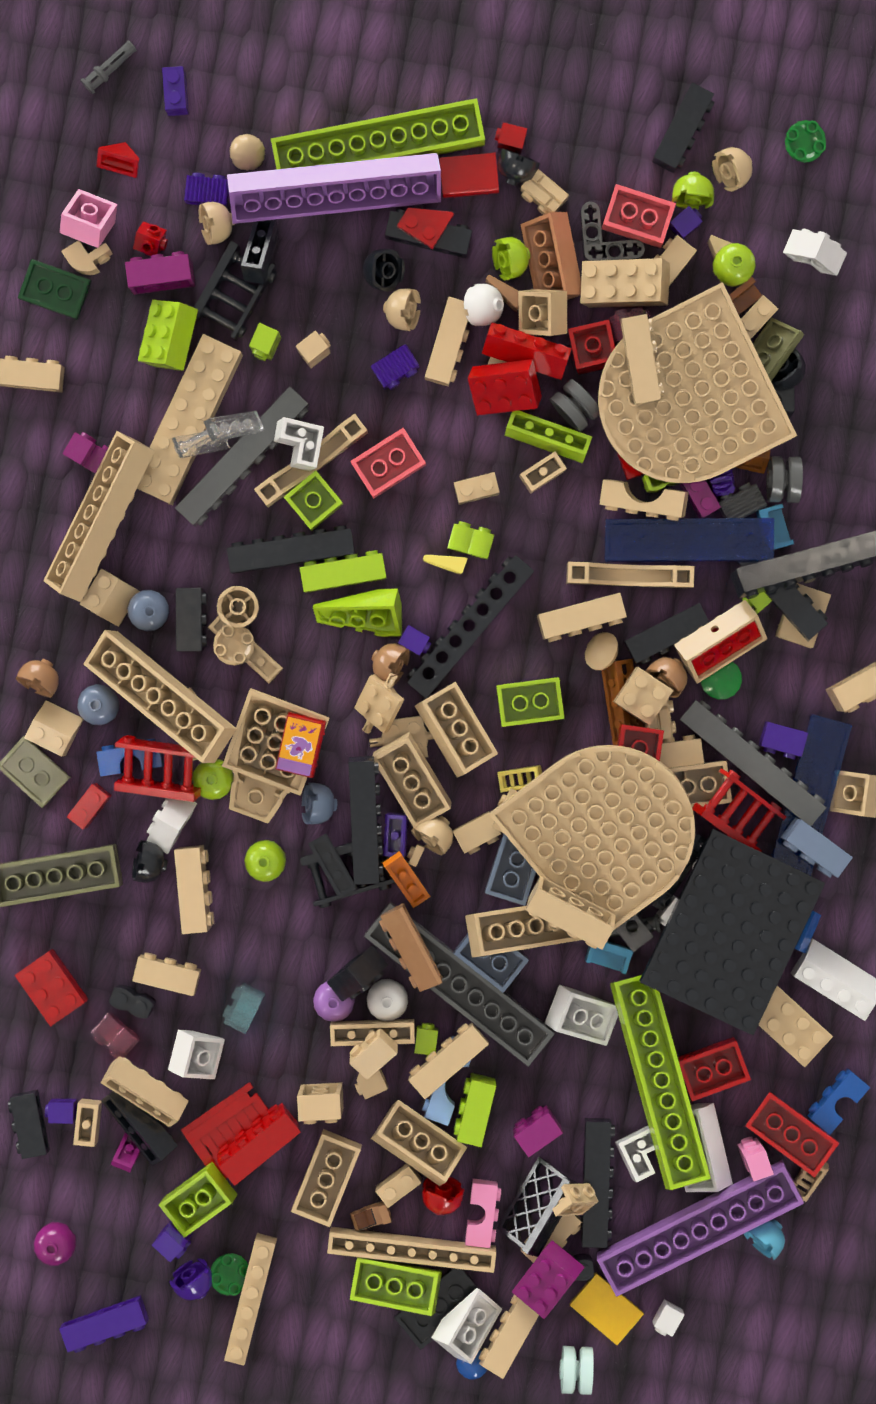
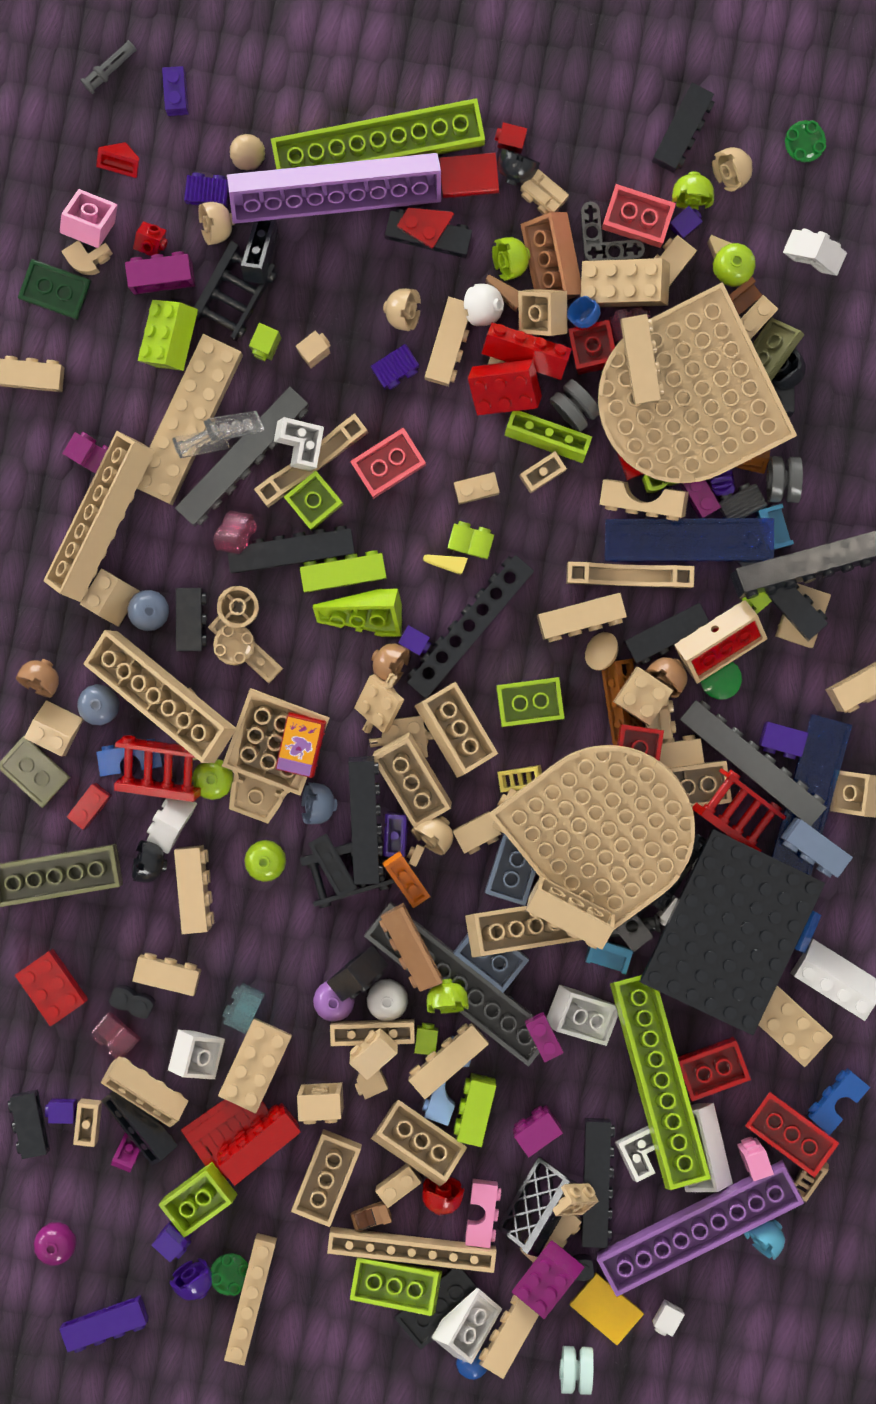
black cylinder [363,248,405,292] -> none
none -> clear pink brick [213,511,257,554]
none -> tan brick [218,1018,292,1113]
none -> lime cylinder [427,979,469,1014]
none -> magenta brick [525,1012,563,1062]
none -> blue hair [567,296,601,329]

